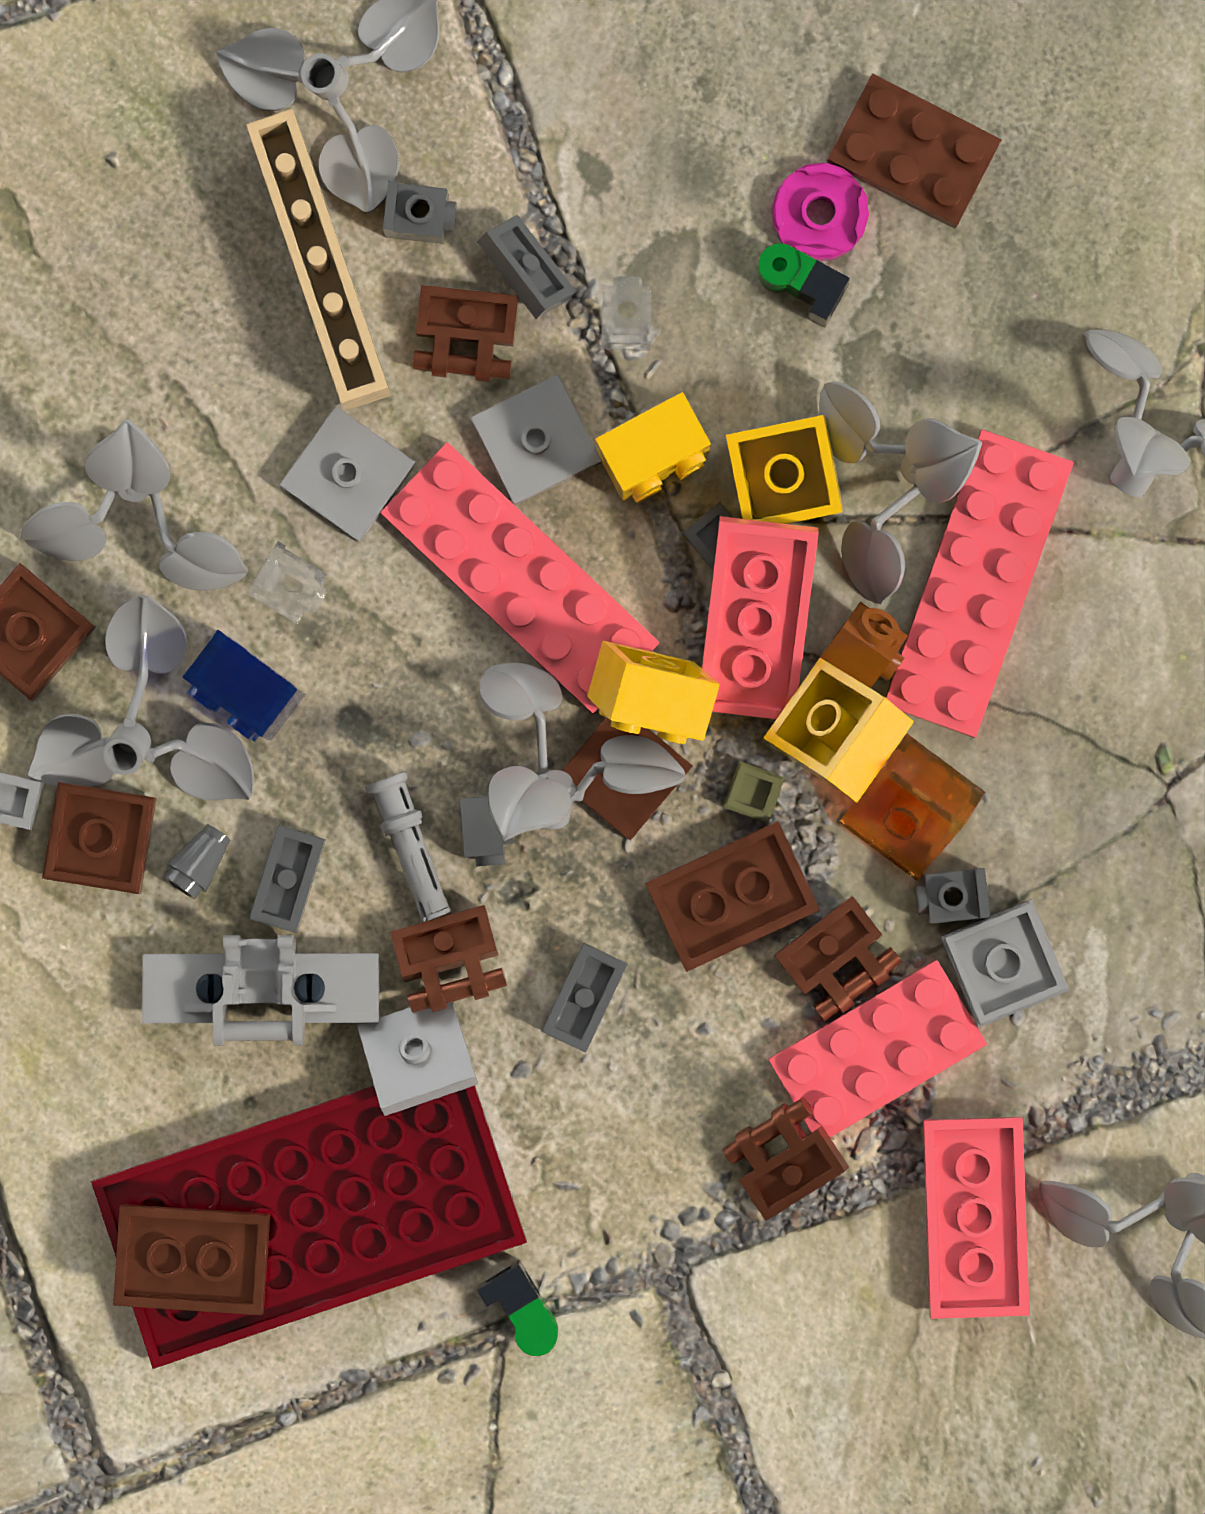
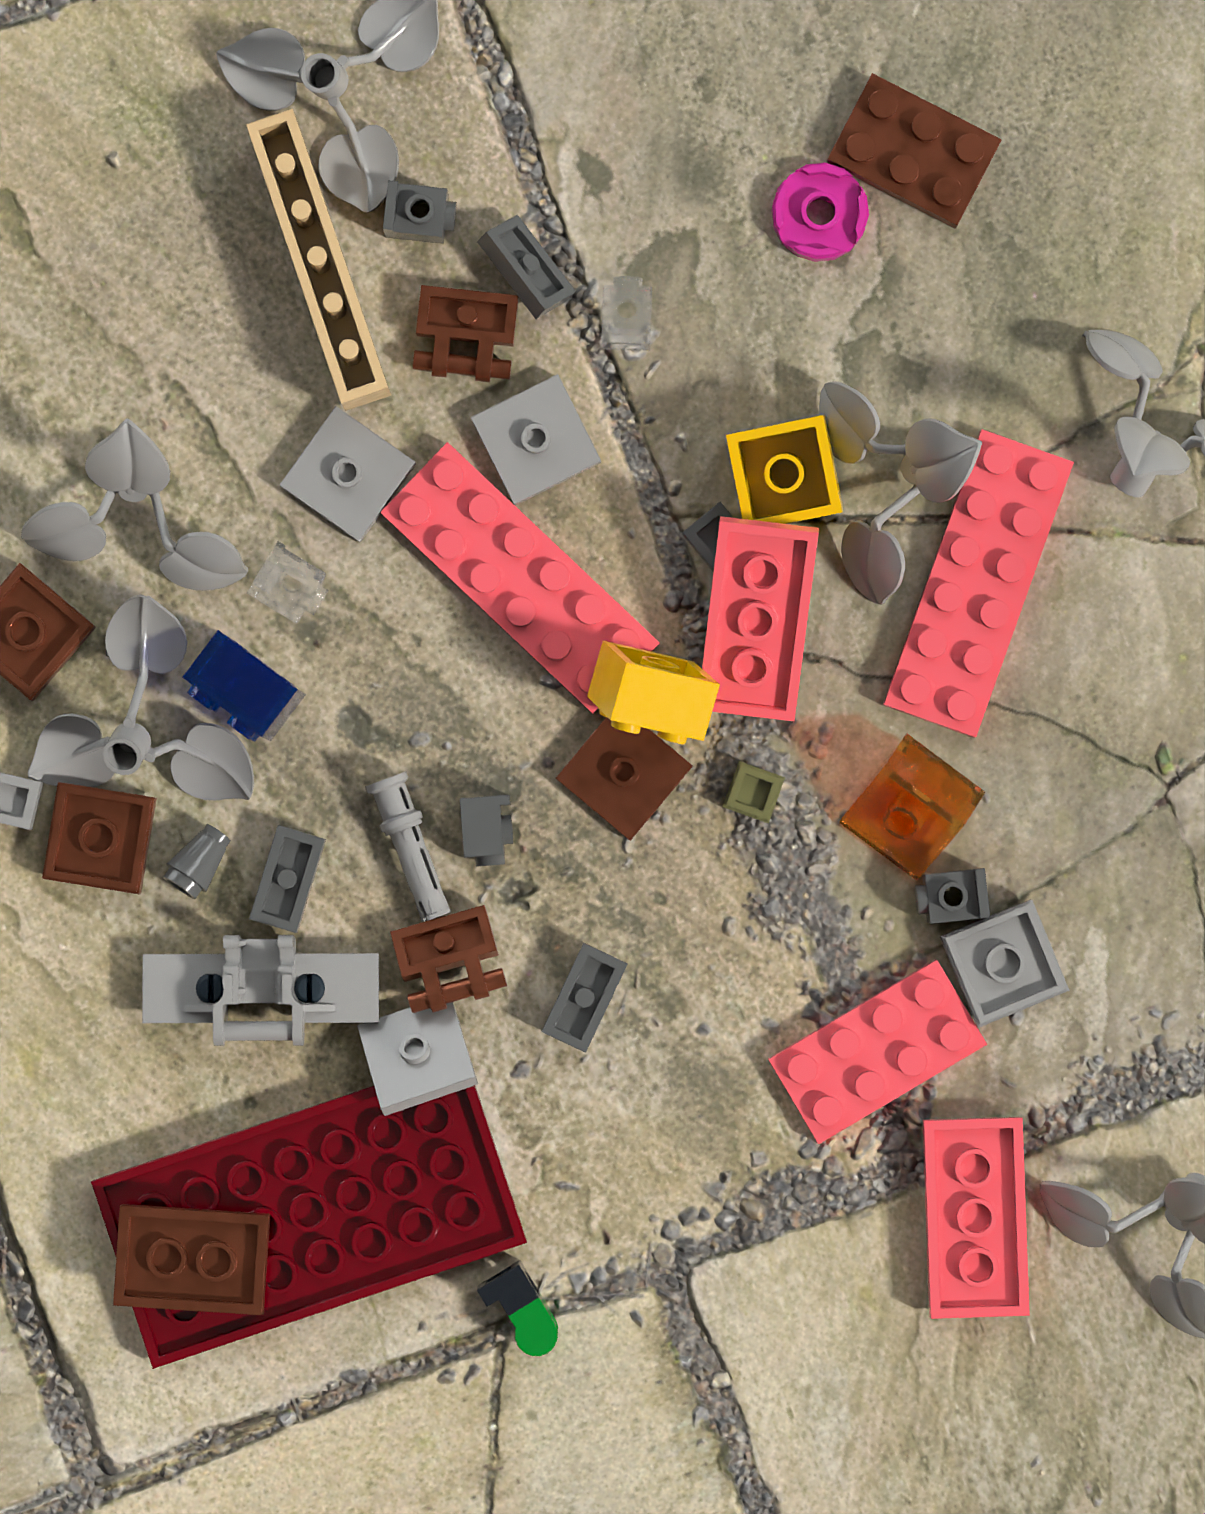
light grey plant [479,663,686,841] -> none
yellow brick [595,392,711,503] -> none
copper plate [645,821,820,972] -> none
copper plate [723,1098,849,1221] -> none
leg [758,243,850,328] -> none
yellow brick [764,658,914,803] -> none
copper plate [774,896,902,1021] -> none
dark orange brick [820,601,908,688] -> none

